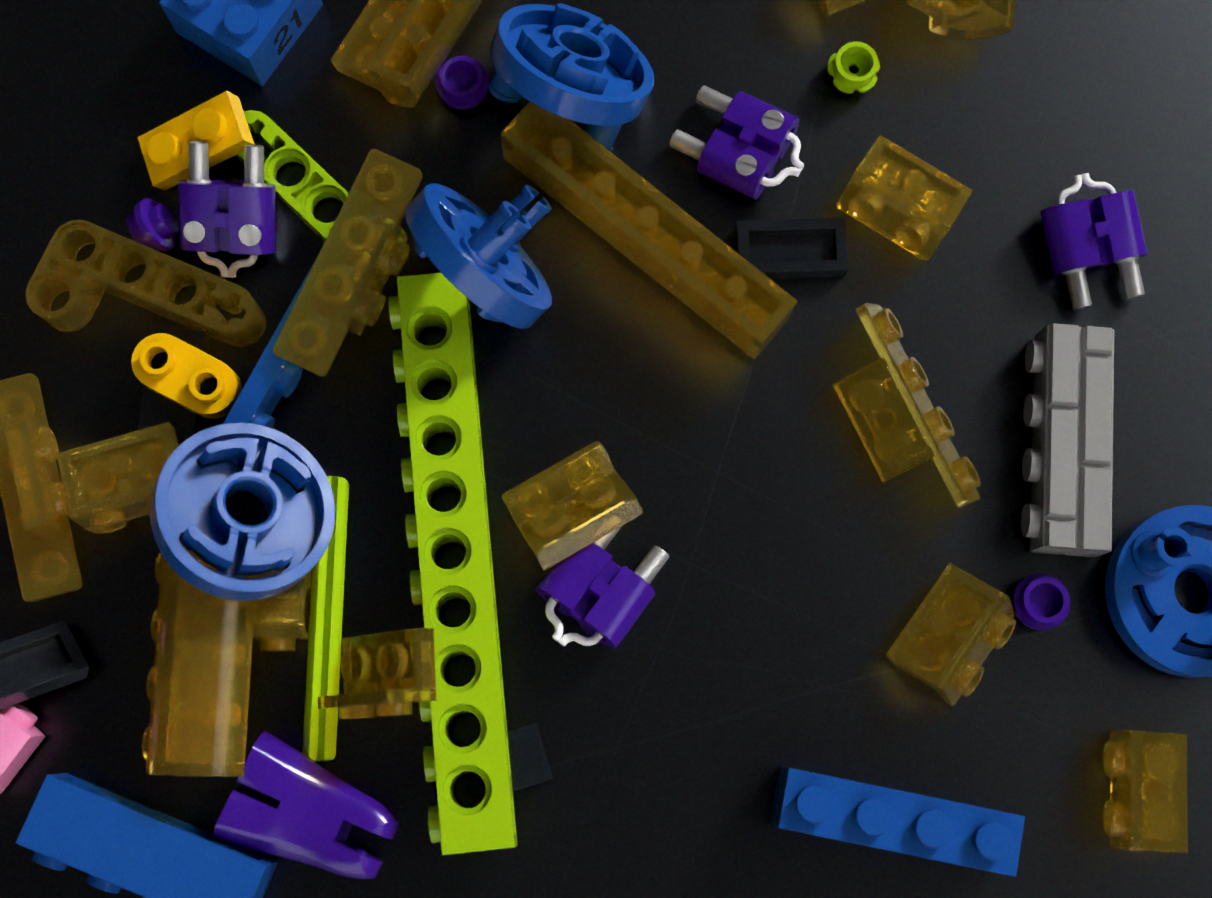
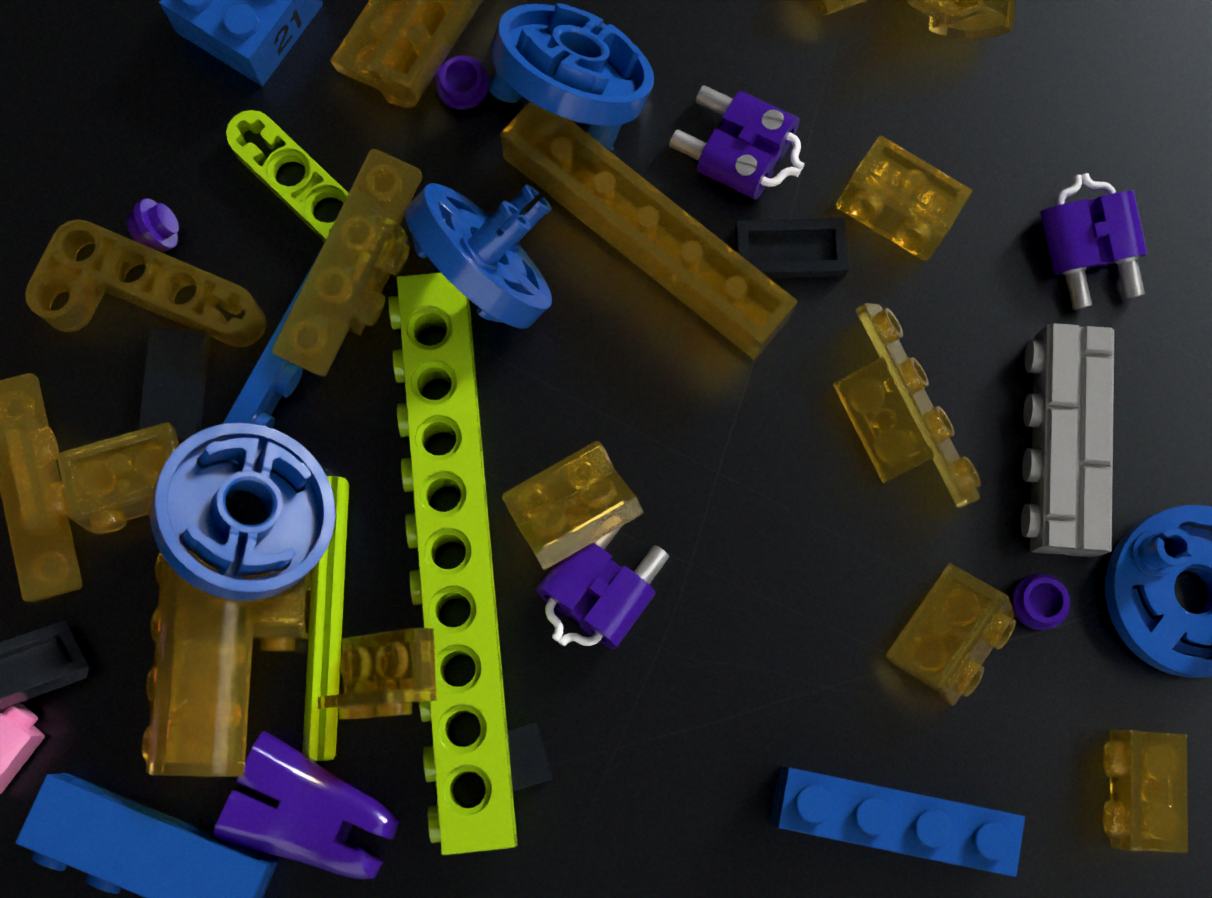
yellow plate [131,333,242,419] -> none
yellow plate [137,91,255,191] -> none
dark purple piece [178,141,276,278] -> none
lime plate [827,41,880,94] -> none

